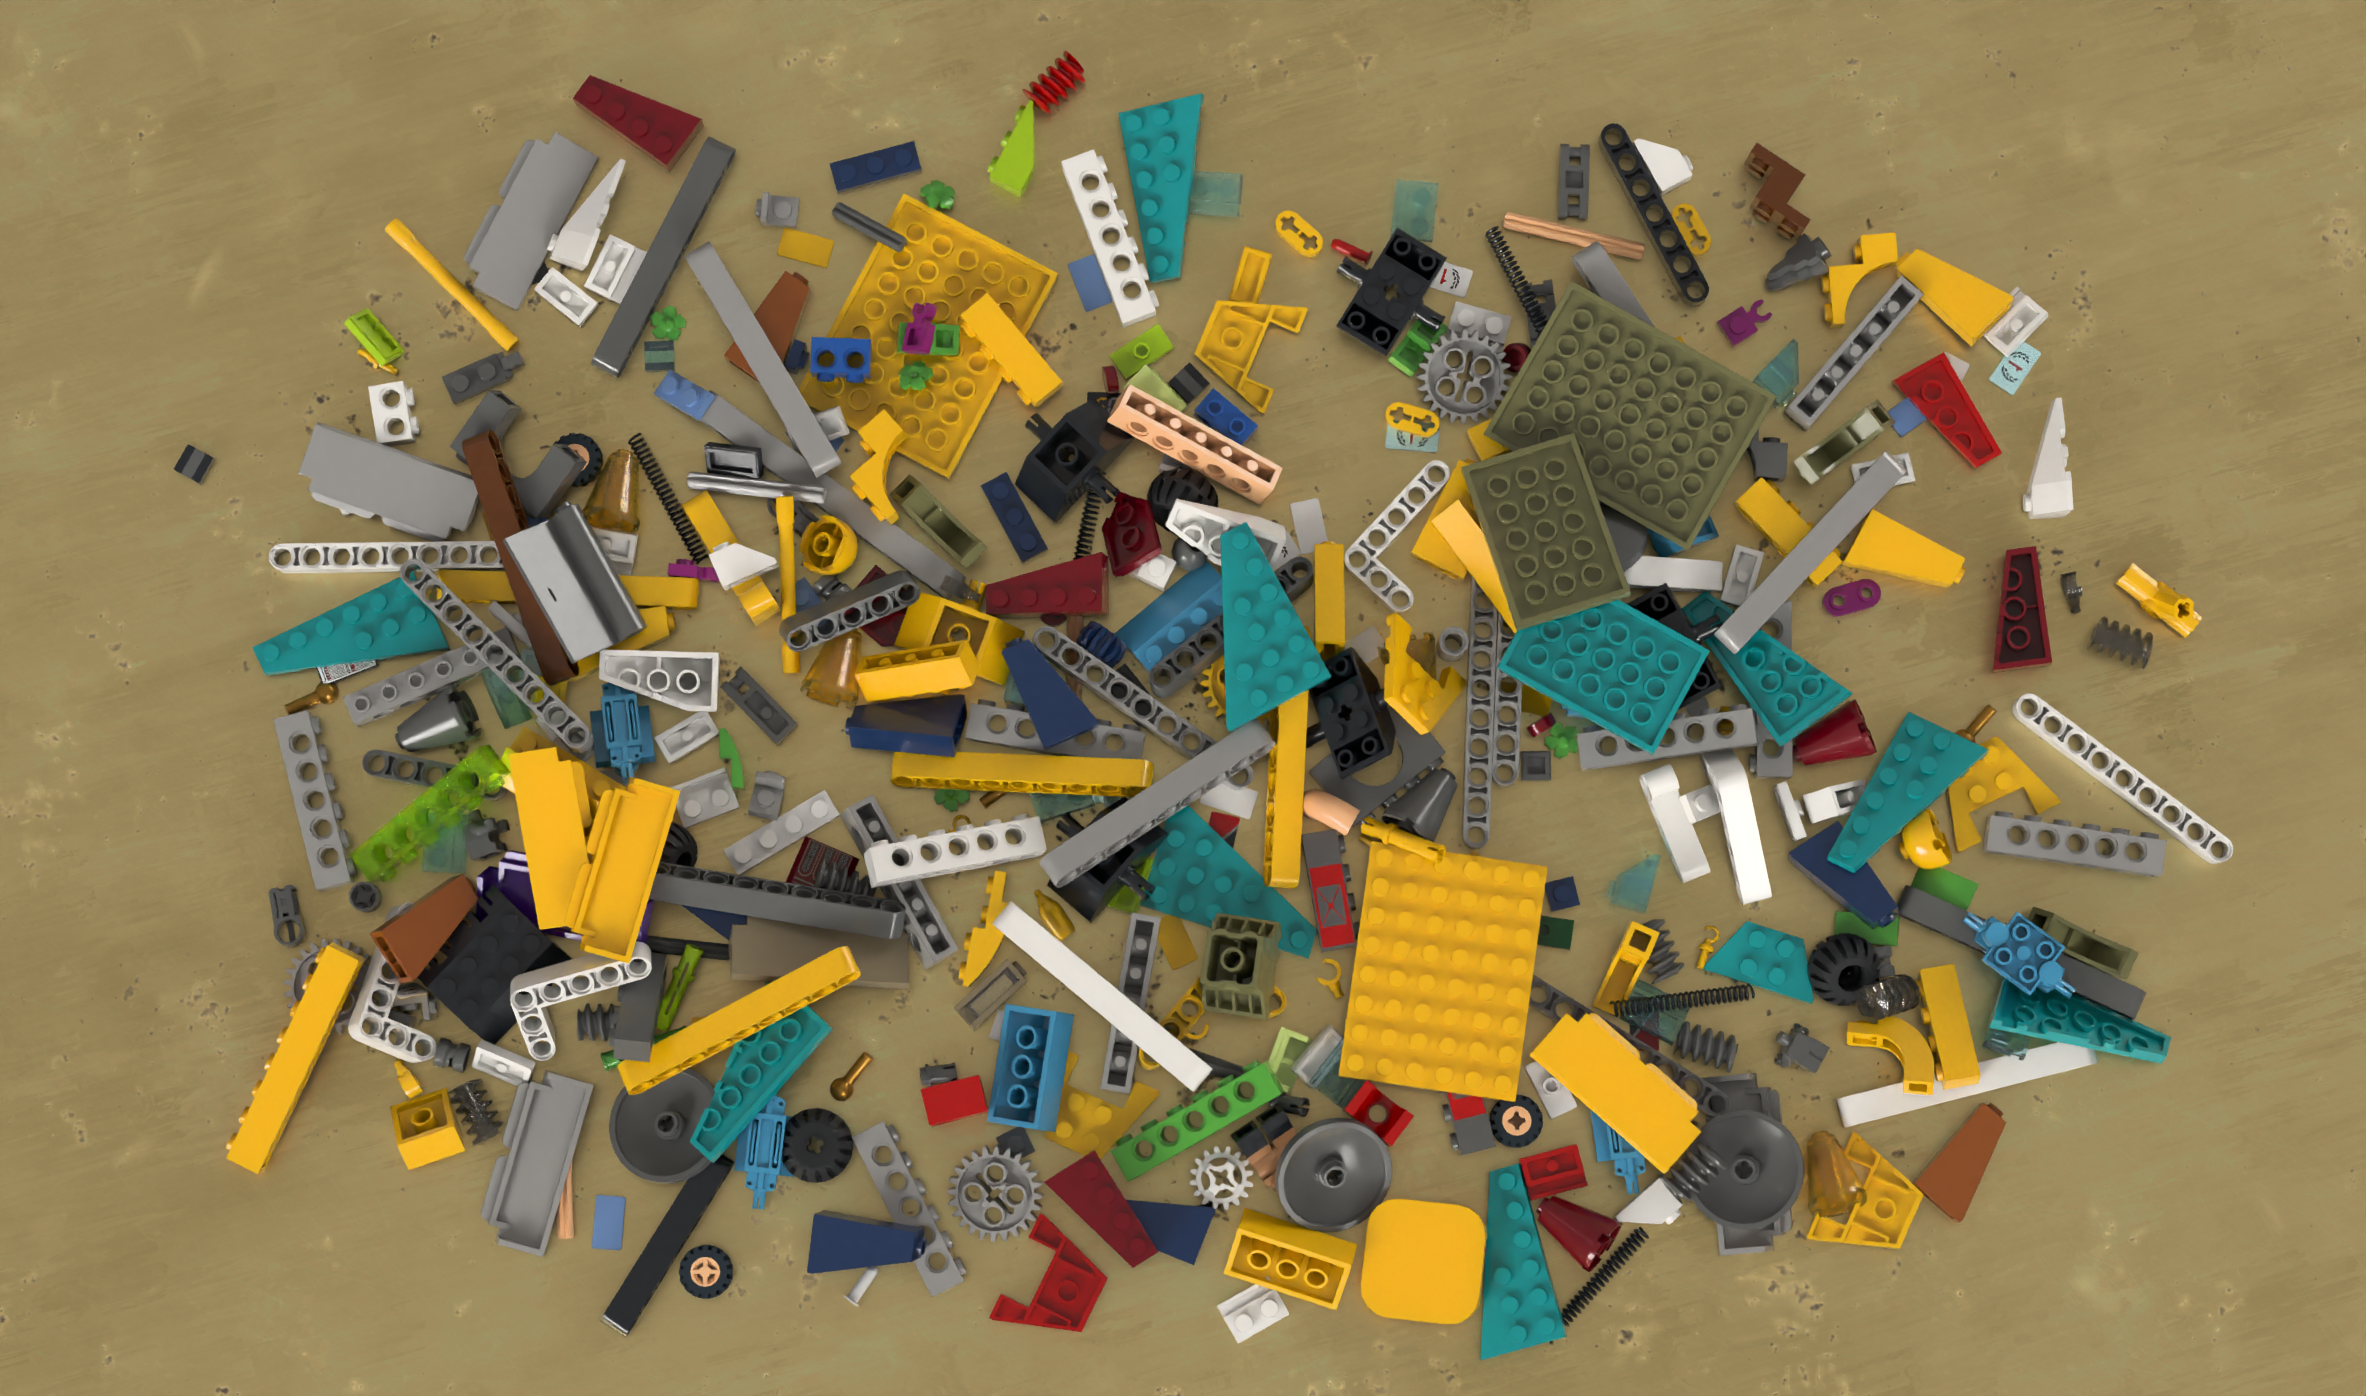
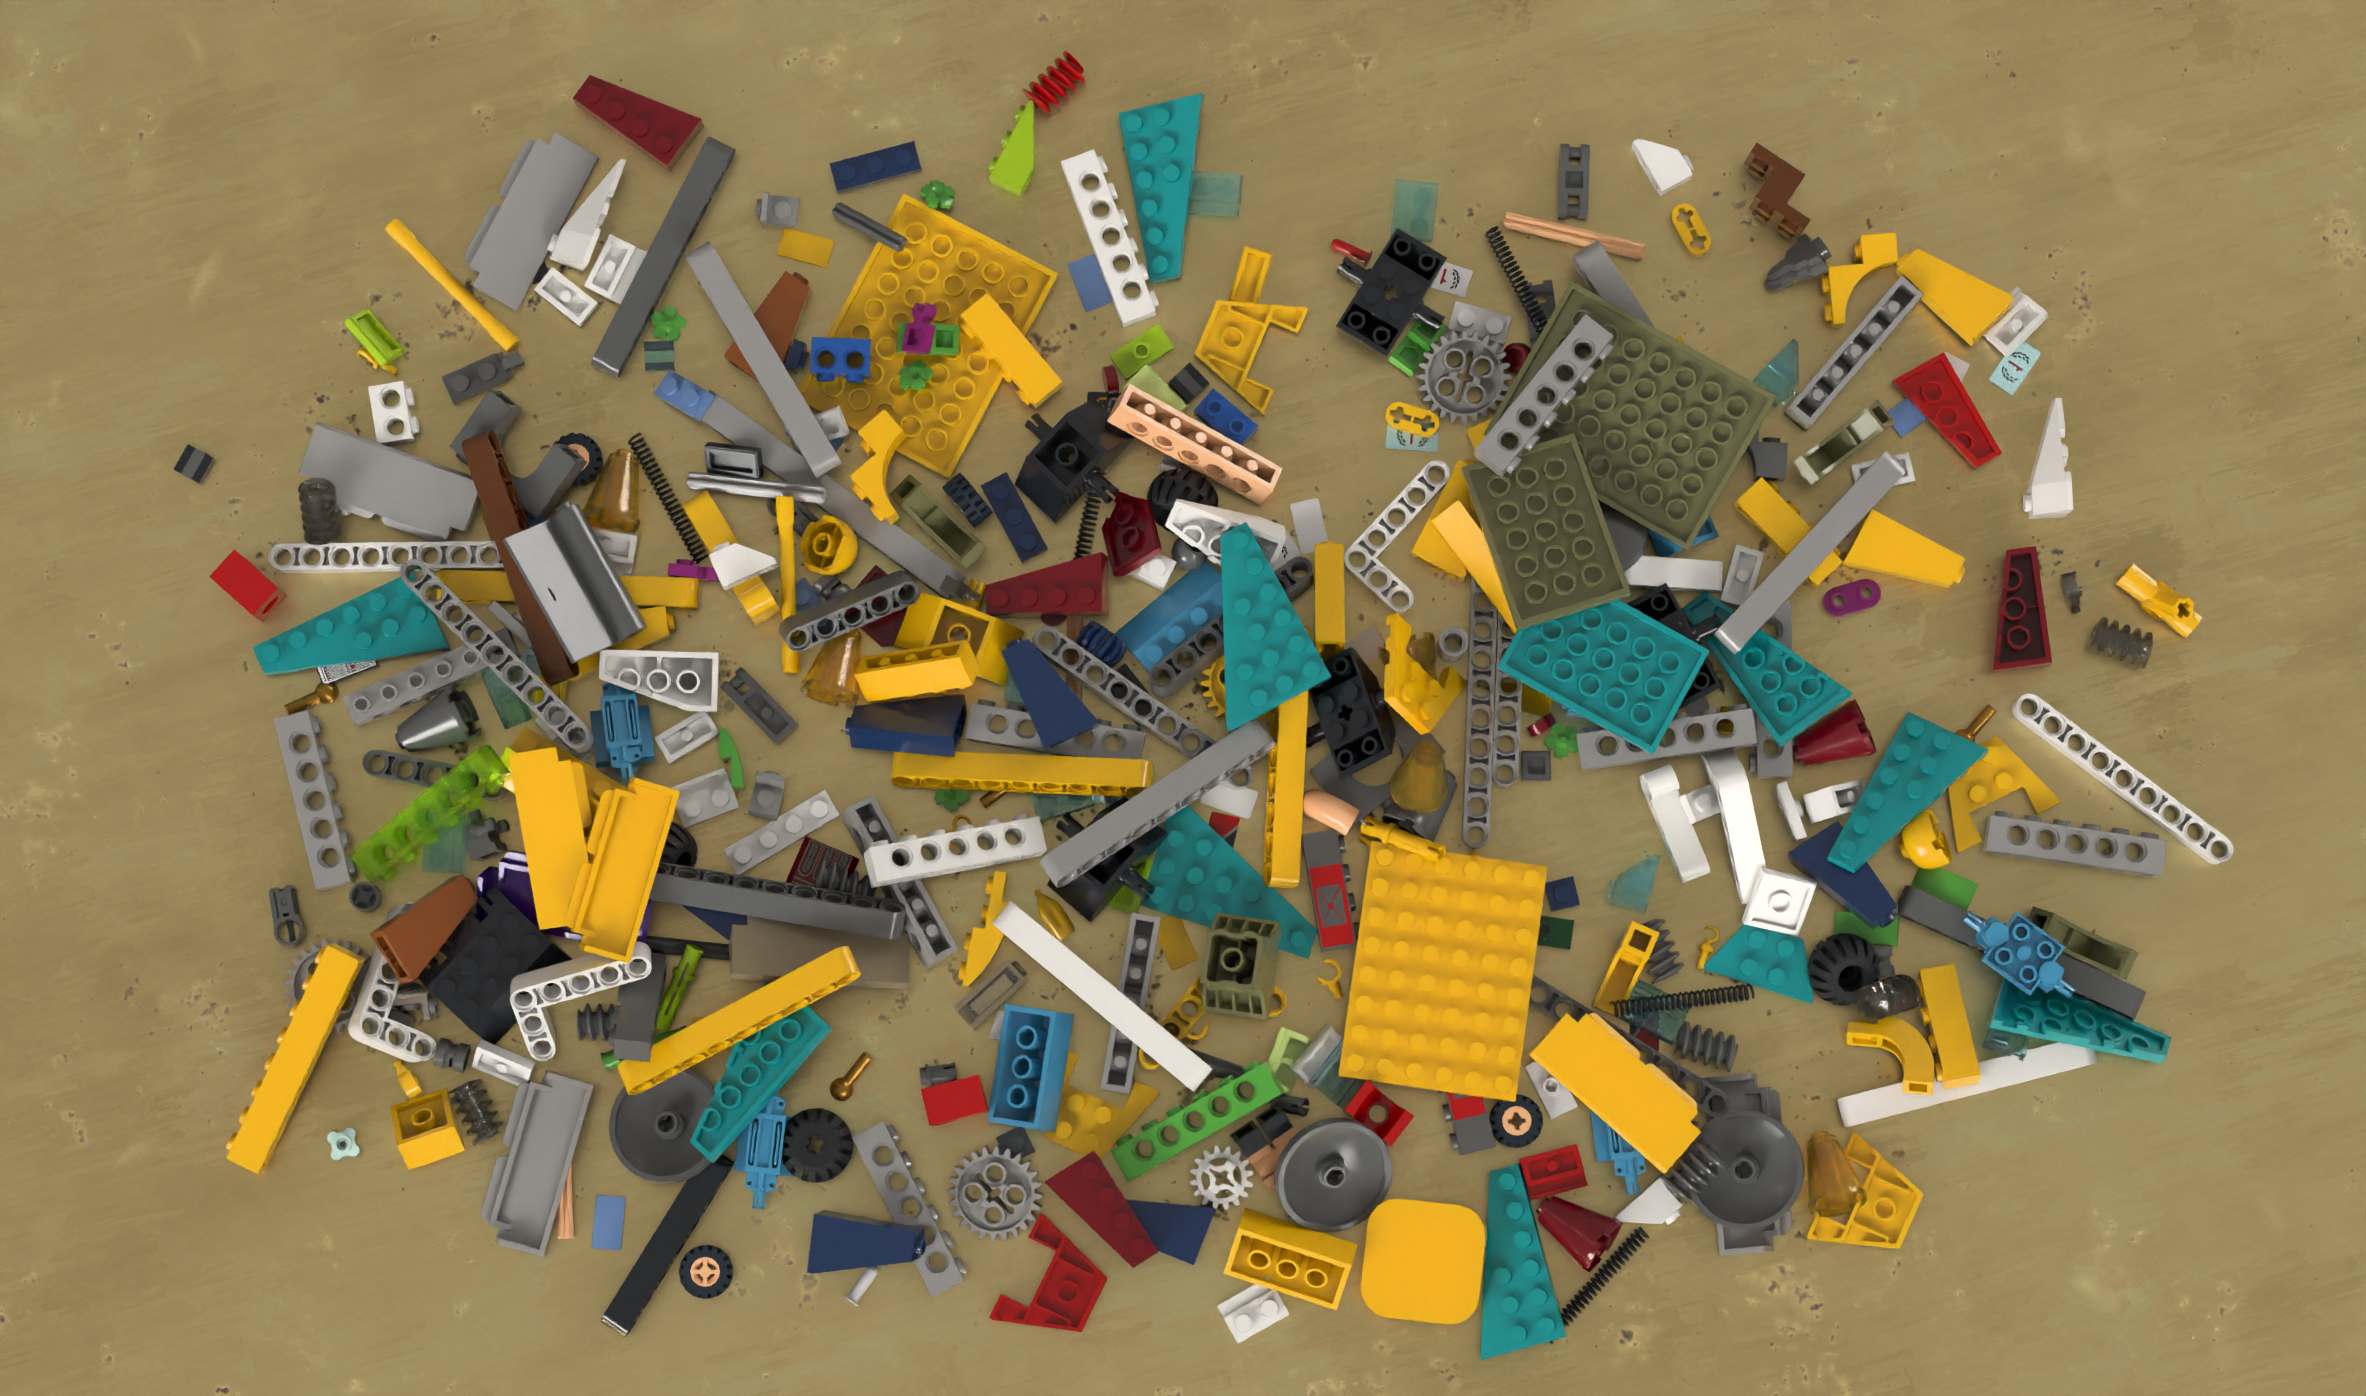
yellow beam [1275,210,1323,258] -> none
black beam [1598,123,1709,307] -> none
magenta plate [1717,299,1772,347] -> none
dark grey piece [1774,1023,1830,1073] -> none
dark orange slope [1912,1103,2006,1223] -> none
none -> red piece [209,549,287,622]
none -> clear smoke piece [298,478,341,545]
none -> light aqua plate [327,1128,360,1160]
none -> black wheel [942,473,993,527]
none -> clear yellow cone [1390,740,1449,814]
none -> light grey brick [1474,314,1614,478]
none -> white tile [1742,867,1817,936]

